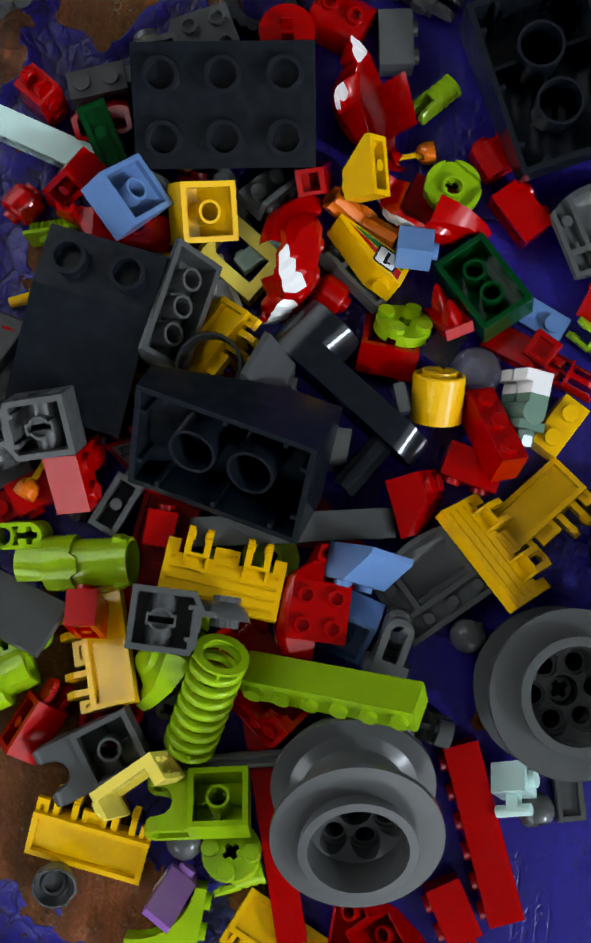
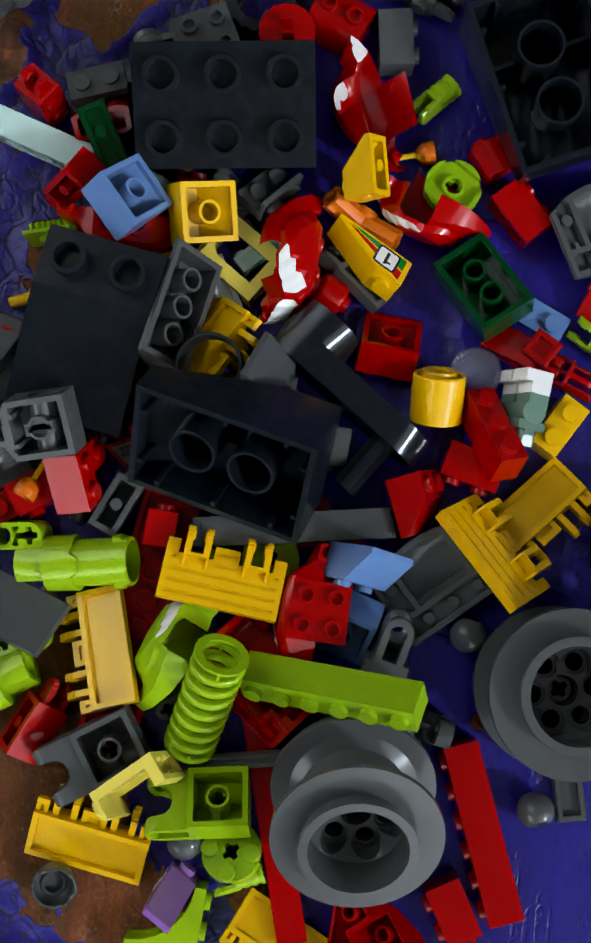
red head [1,182,45,226] -> none
red brick [64,584,109,639] -> none
dark grey brick [124,583,250,656] -> none
red leg [294,160,334,197] -> none
lime plate [373,303,433,348] -> none
dark grey tile [391,382,411,418] -> none
medium blue brick [394,225,439,272] -> none
clear smoke tile [421,331,468,369] -> none
red tile [423,283,475,342] -> none
light aqua brick [491,760,540,818] -> none

